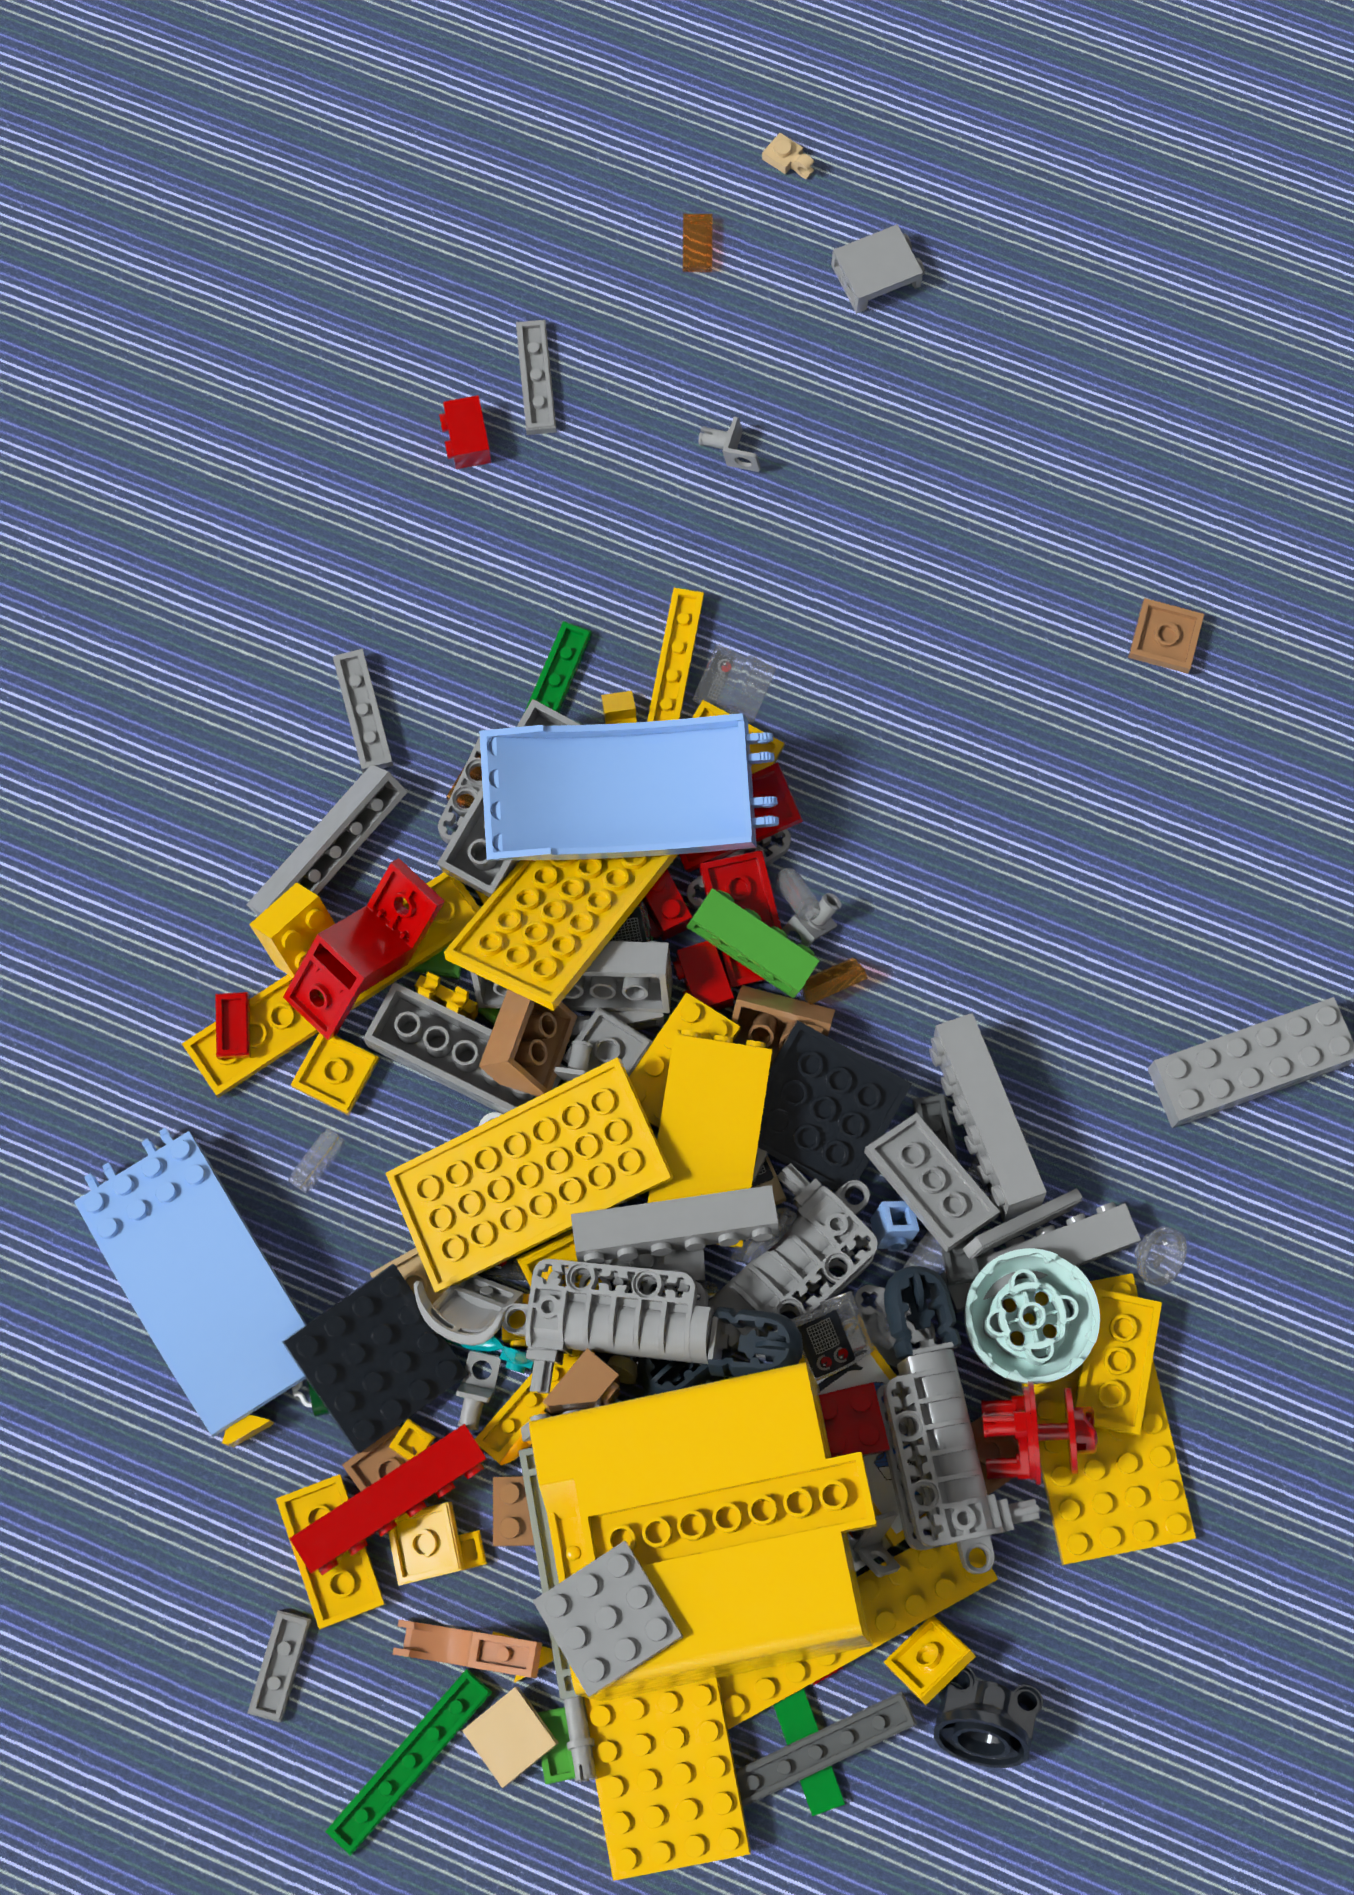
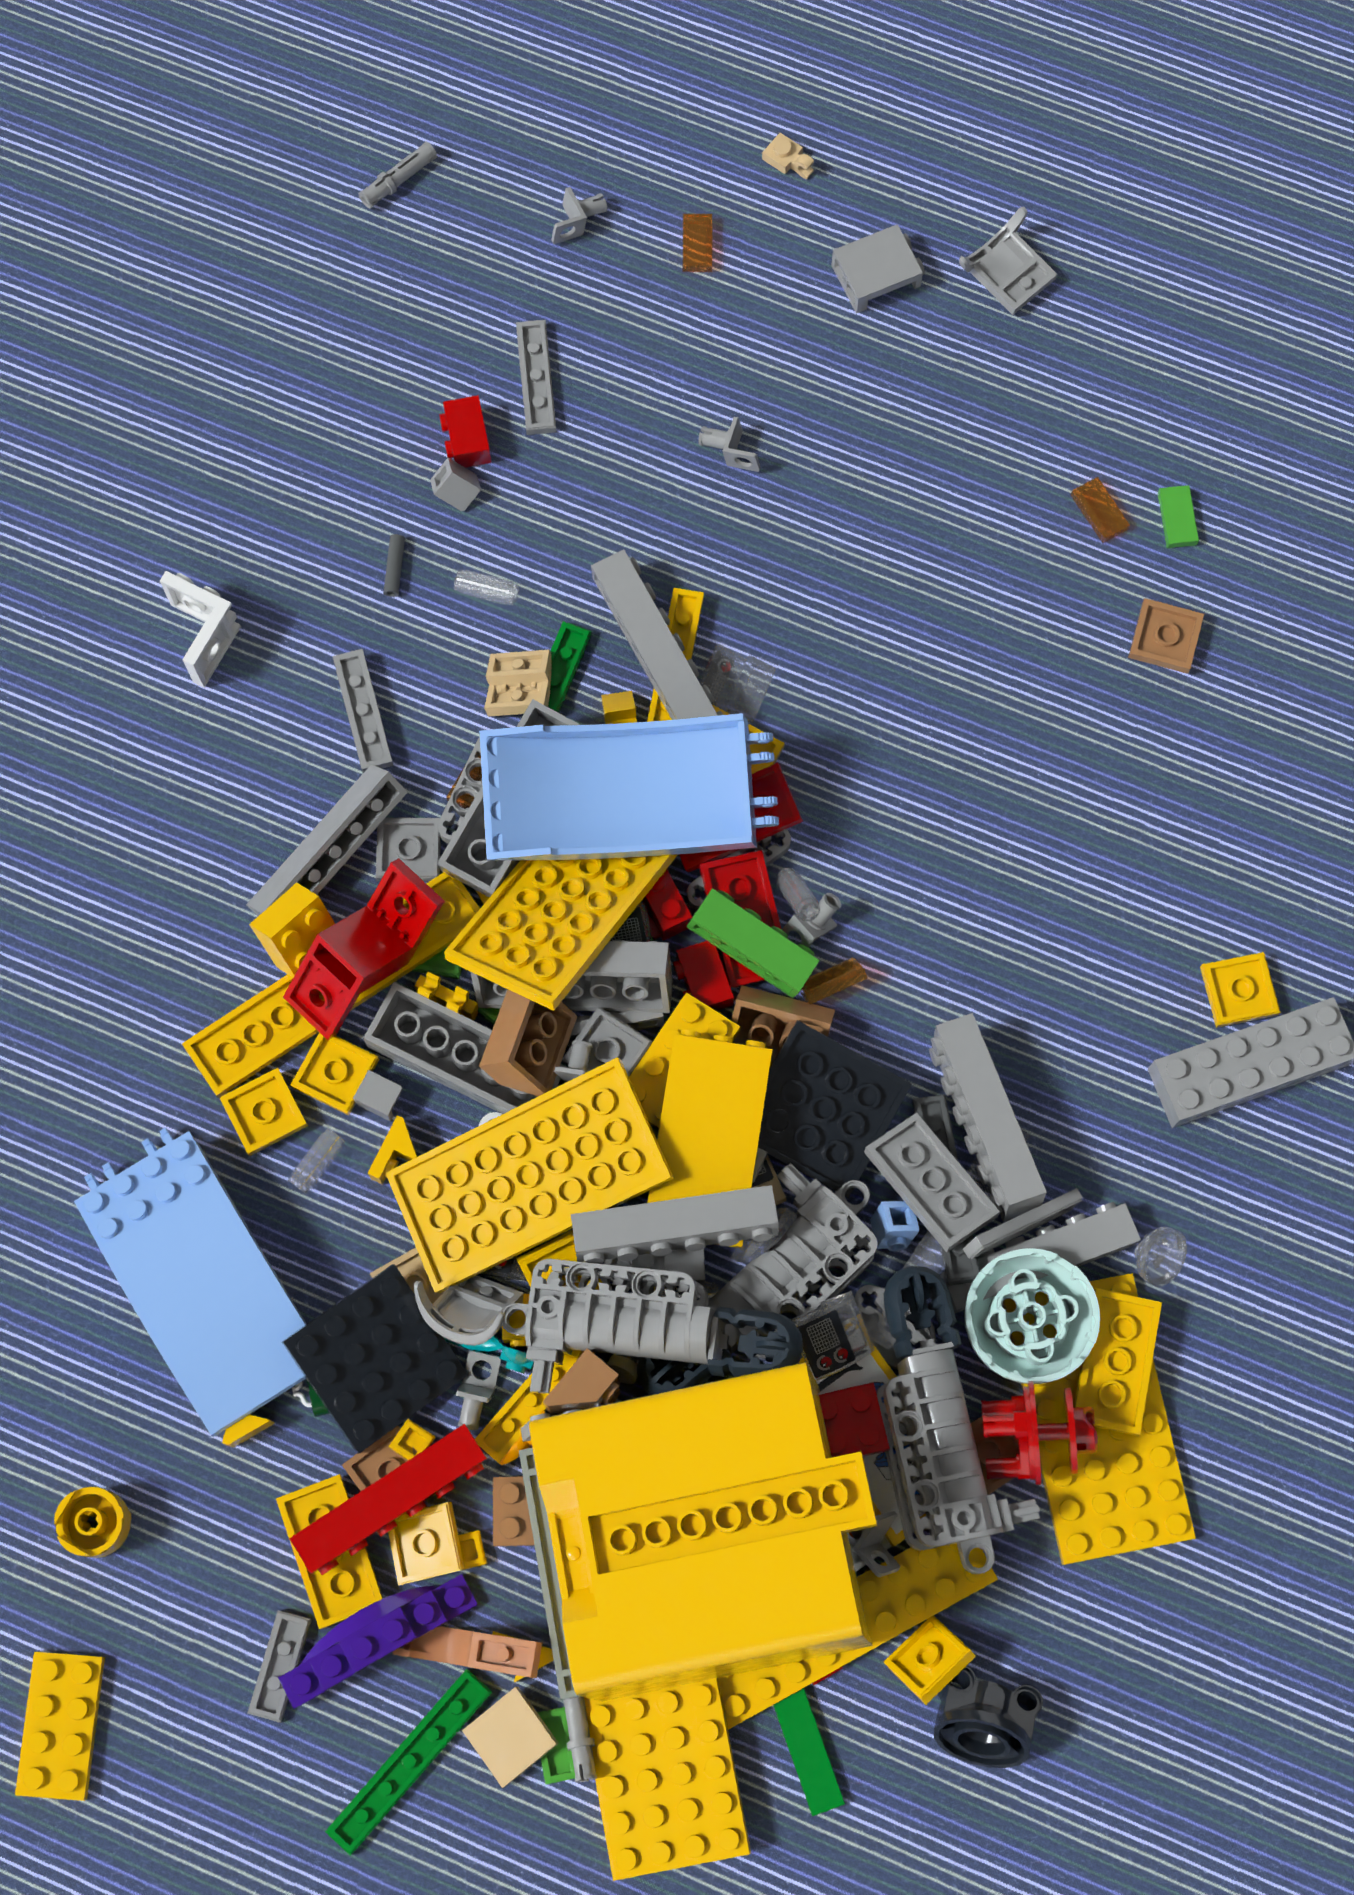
red tile [215,992,251,1059] -> none
light grey plate [533,1541,684,1698] -> none
dark grey tile [736,1691,917,1807] -> none
none -> yellow plate [15,1652,105,1801]
none -> yellow brick [54,1487,131,1558]
none -> white bracket [160,571,241,688]
none -> yellow plate [219,1068,308,1156]
none -> dark purple piece [278,1574,478,1709]
none -> light grey panel [353,1070,402,1121]
none -> light grey pin [358,142,437,209]
none -> yellow slope [367,1115,418,1185]
none -> light grey tile [375,818,441,881]
none -> dark grey piece [383,534,405,597]
none -> light grey panel [430,458,481,511]
none -> clear piece [454,569,519,606]
none -> tan slope [484,649,551,717]
none -> light grey bracket [551,187,607,244]
none -> light grey brick [591,549,723,720]
none -> light grey piece [959,207,1057,315]
none -> clear orange tile [1071,477,1130,543]
none -> bright green tile [1157,485,1199,548]
none -> yellow plate [1200,952,1281,1028]

